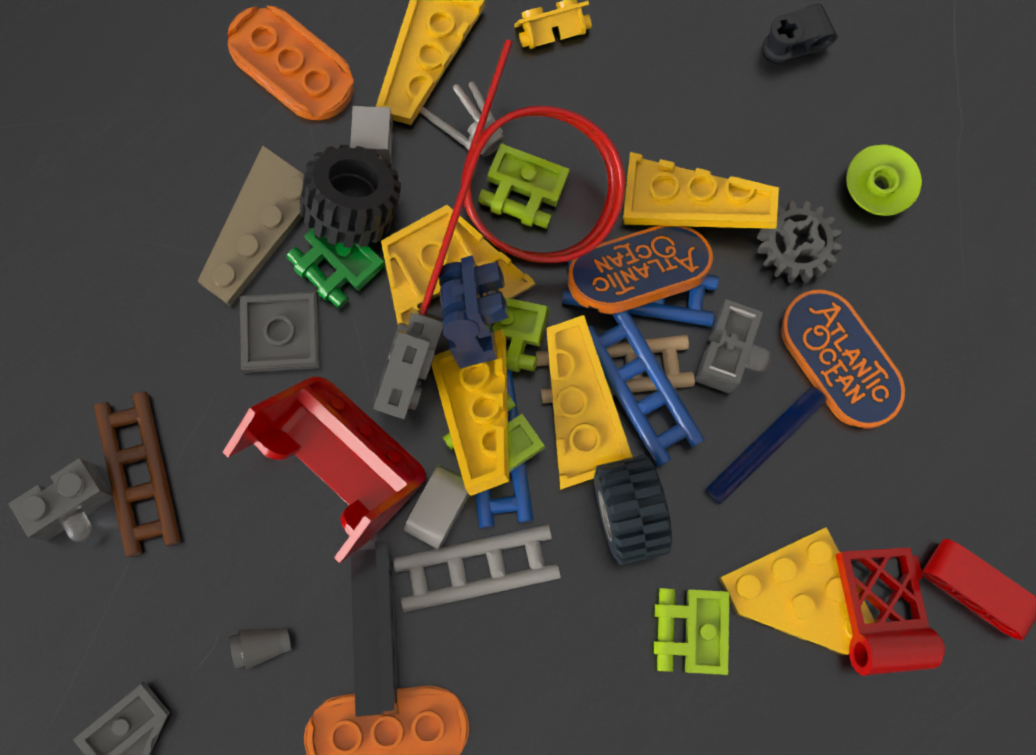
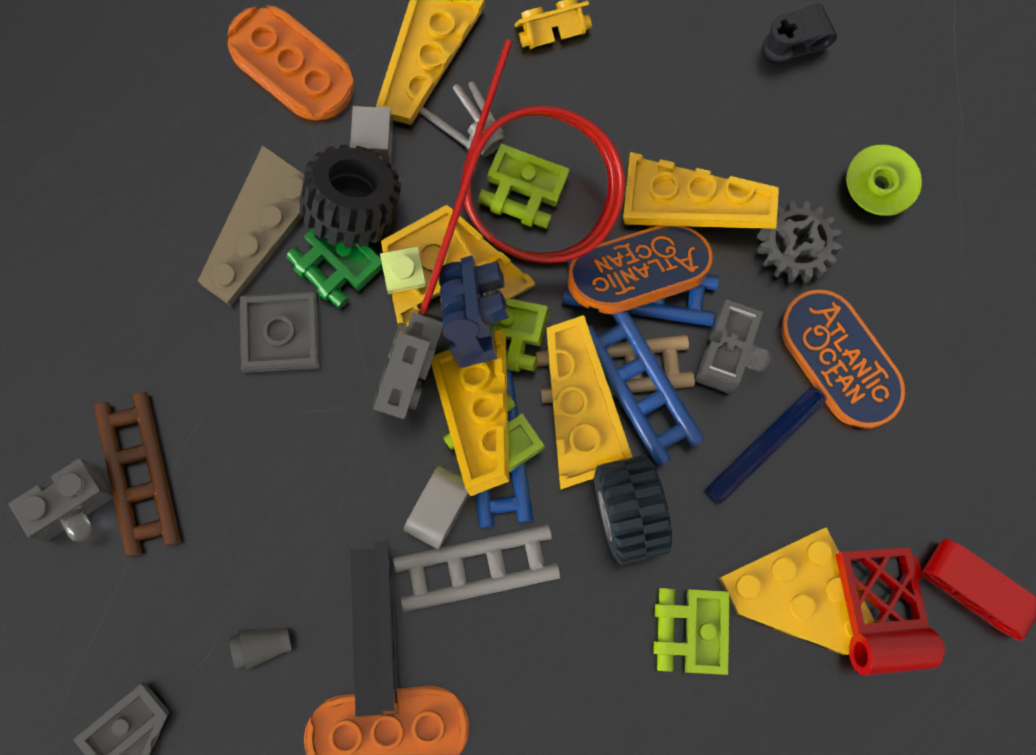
red windscreen [223,376,426,563] -> none
none -> yellowish green plate [380,247,426,294]

